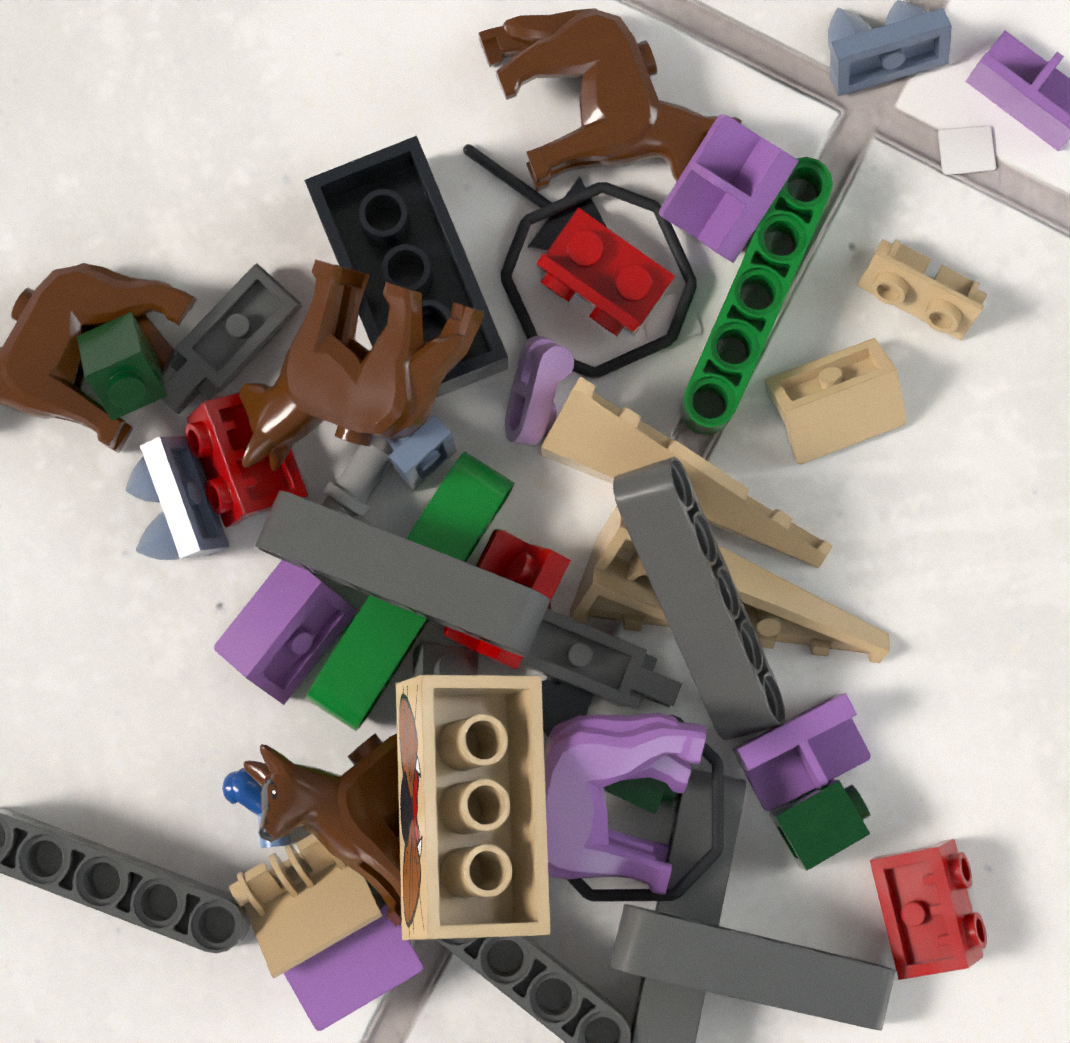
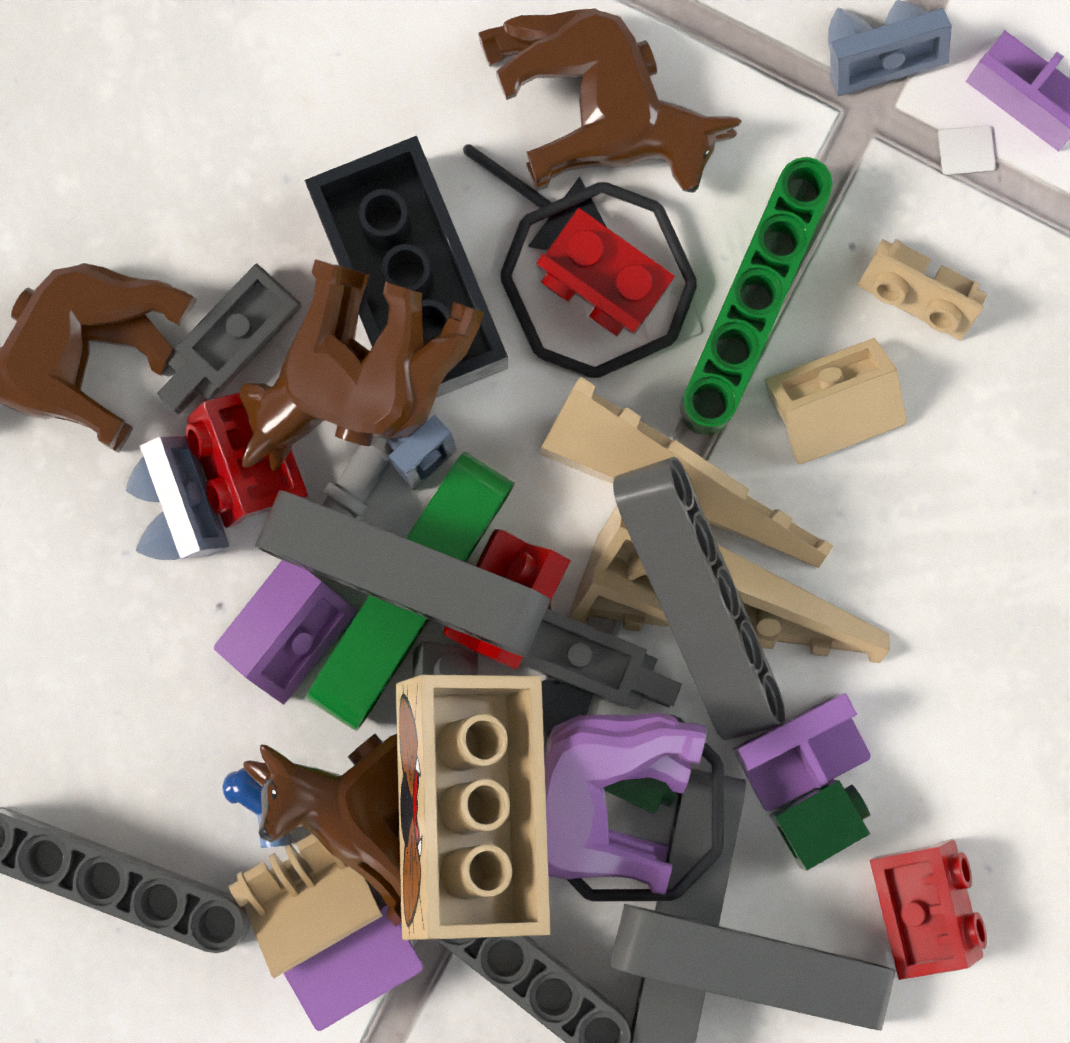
dark green brick [77,312,167,421] -> none
lavender plate [505,336,574,446] -> none
medium lavender panel [659,113,799,263] -> none

